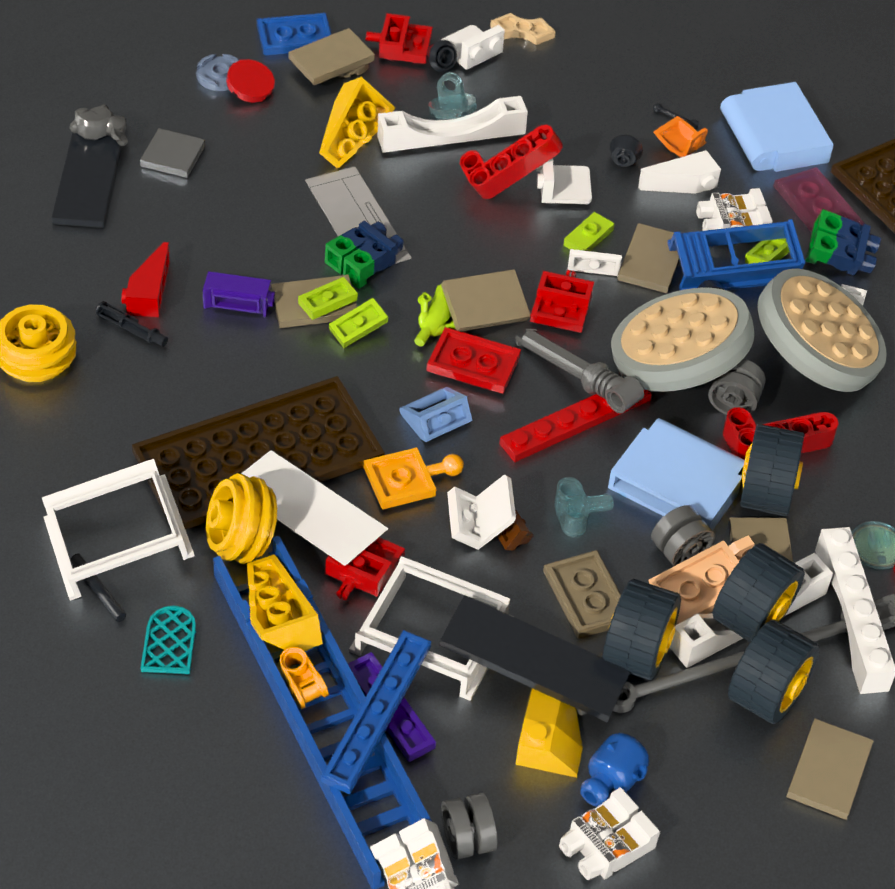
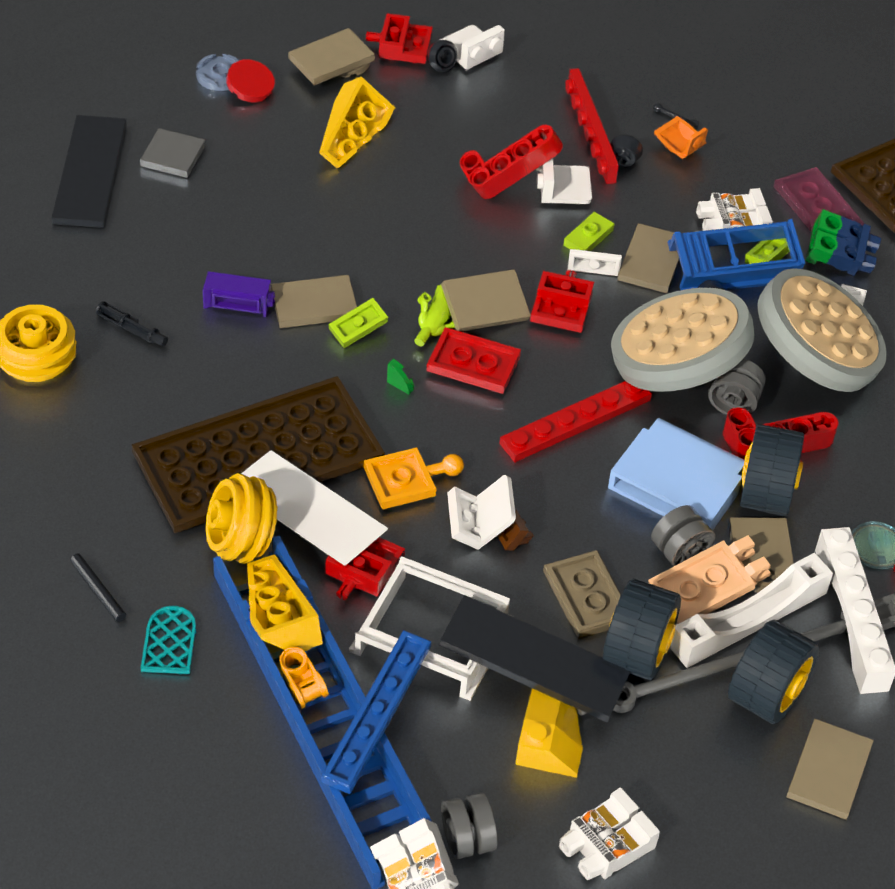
white piece [42,459,195,601] -> none
dark grey animal [70,104,128,146] -> none
red slope [122,242,170,317] -> none
blue tile [257,13,332,55] -> none
lime plate [298,277,358,320] -> none
light grey sticker [305,167,411,263] -> none
hips [325,220,403,289] -> none
dark purple plate [348,652,436,762] -> none
white arch [377,96,528,152] -> none
medium blue tile [399,387,473,442] -> none
clear light blue tile [428,72,477,119] -> none
tan tile [490,13,555,45] -> none
dark grey piece [515,329,644,413] -> none
clear light blue beam [554,477,614,537] -> none
blue piece [580,733,649,806] -> none
white slope [638,150,721,194] -> none
black wheel [712,543,805,642] -> none
light blue piece [720,82,834,172] -> none
none -> green tile [387,358,414,395]
none -> red plate [565,68,619,184]

